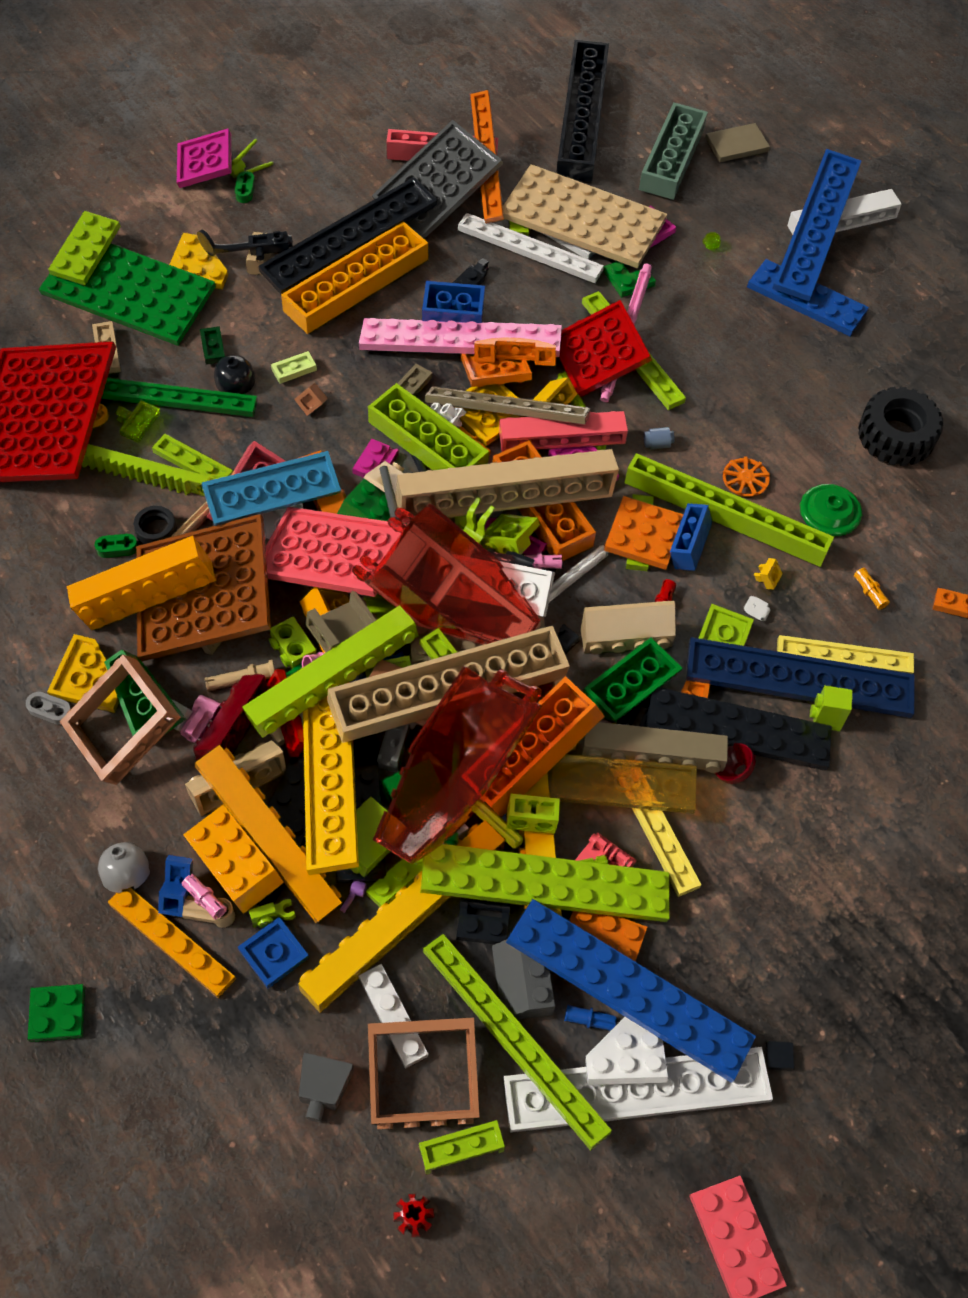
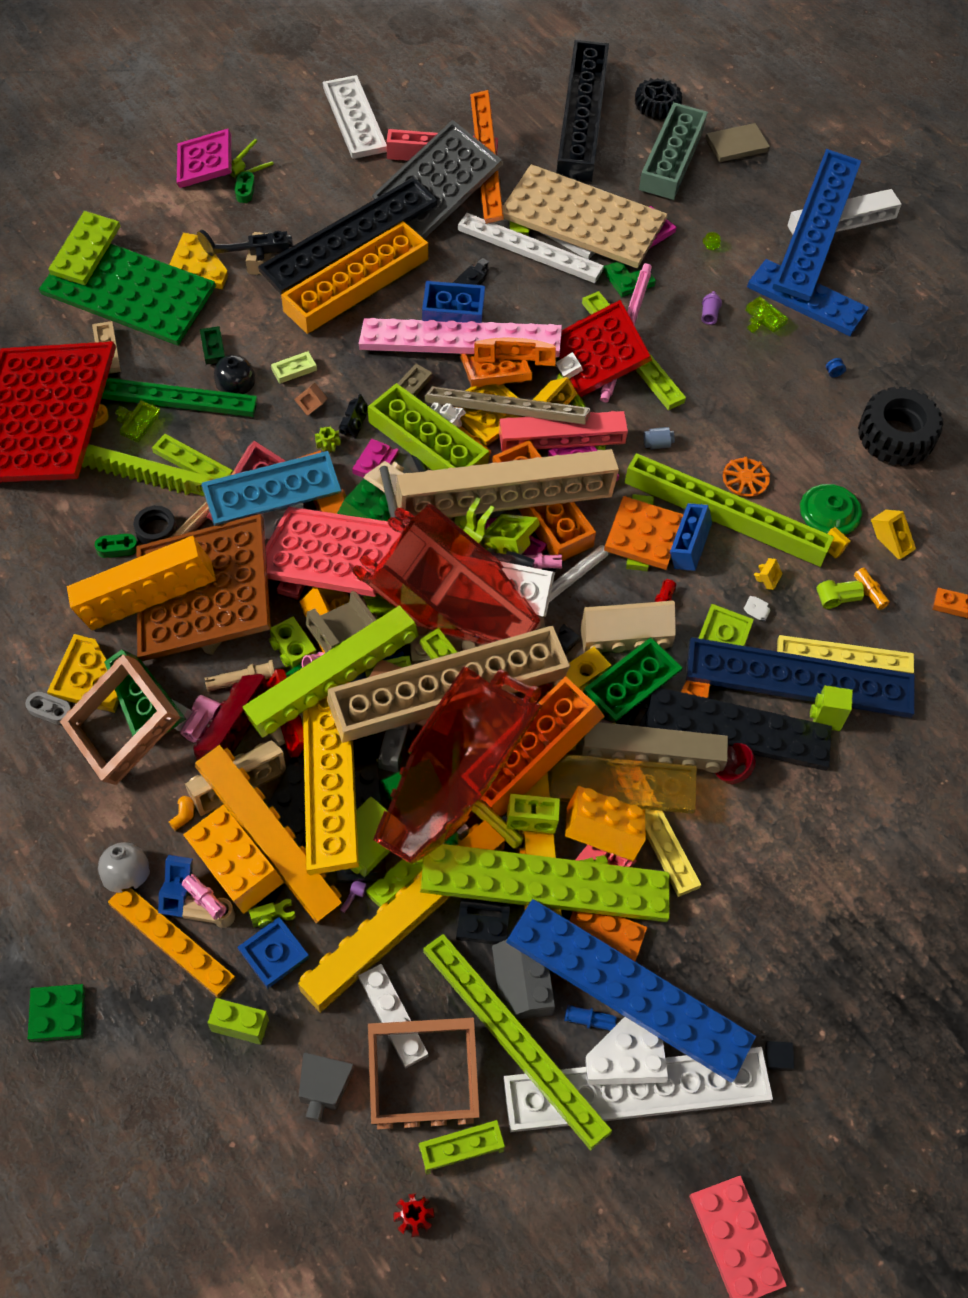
none -> light orange arm [168,796,195,831]
none -> lime brick [207,998,269,1045]
none -> coral plate [277,581,305,600]
none -> lime gear [315,426,341,452]
none -> white plate [323,75,387,159]
none -> black hinge [338,394,368,439]
none -> white plate [556,352,583,379]
none -> light orange brick [565,786,646,861]
none -> yellow brick [566,646,612,692]
none -> black gear [634,77,683,120]
none -> medium lavender piece [701,291,722,325]
none -> clear neon green plate [745,296,788,333]
none -> lime piece [816,580,864,609]
none -> blue bush [826,358,846,378]
none -> yellow tile [828,527,851,558]
none -> yellow slope [871,510,916,559]

